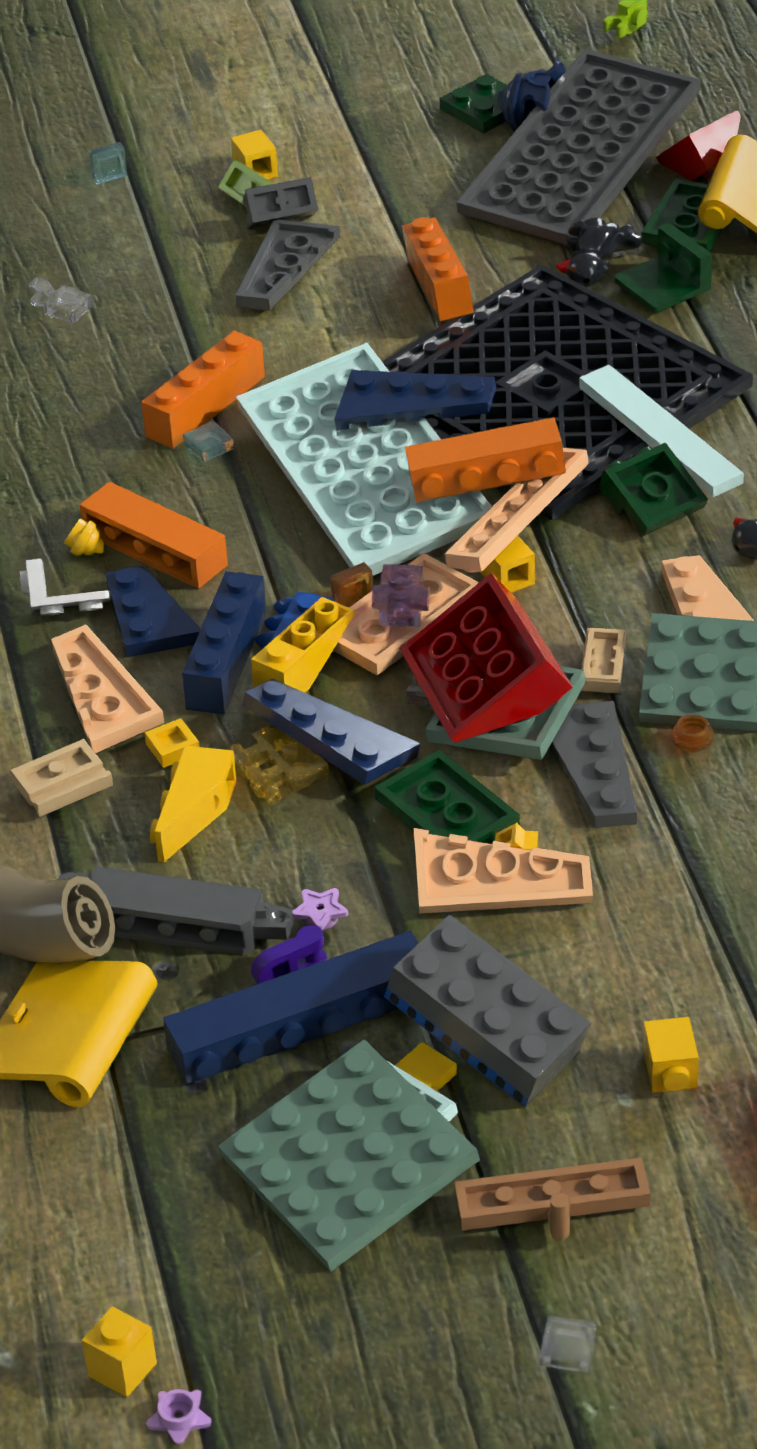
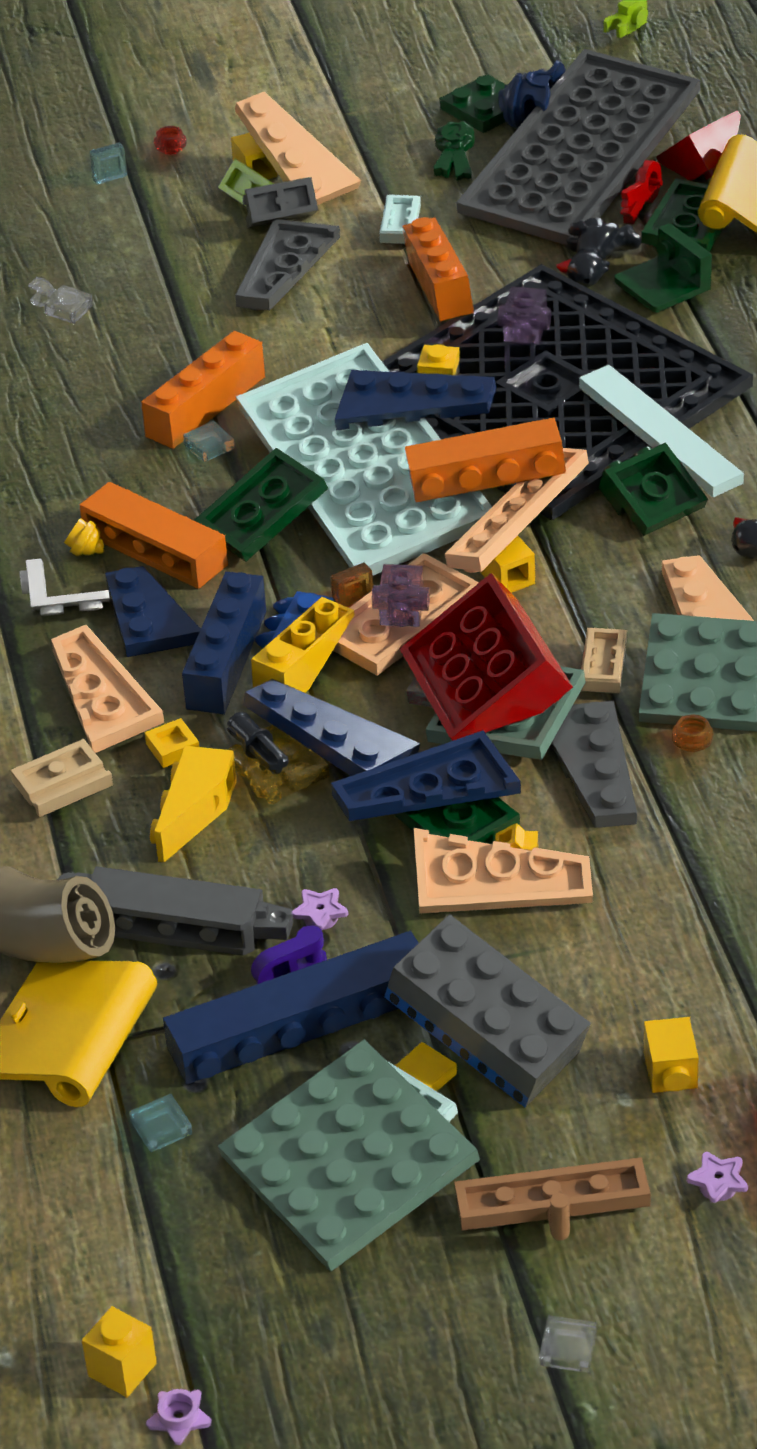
none -> clear light blue tile [129,1094,192,1152]
none -> clear red plate [154,126,187,155]
none -> dark green plate [194,448,328,562]
none -> black axle [227,712,289,774]
none -> light nougat wing [234,92,361,205]
none -> dark blue wing [331,731,521,821]
none -> light aqua plate [379,195,421,244]
none -> yellow plate [417,344,460,375]
none -> dark green piece [433,121,475,181]
none -> clear purple brick [498,287,551,344]
none -> red piece [620,160,663,224]
none -> lavender plate [686,1152,748,1203]

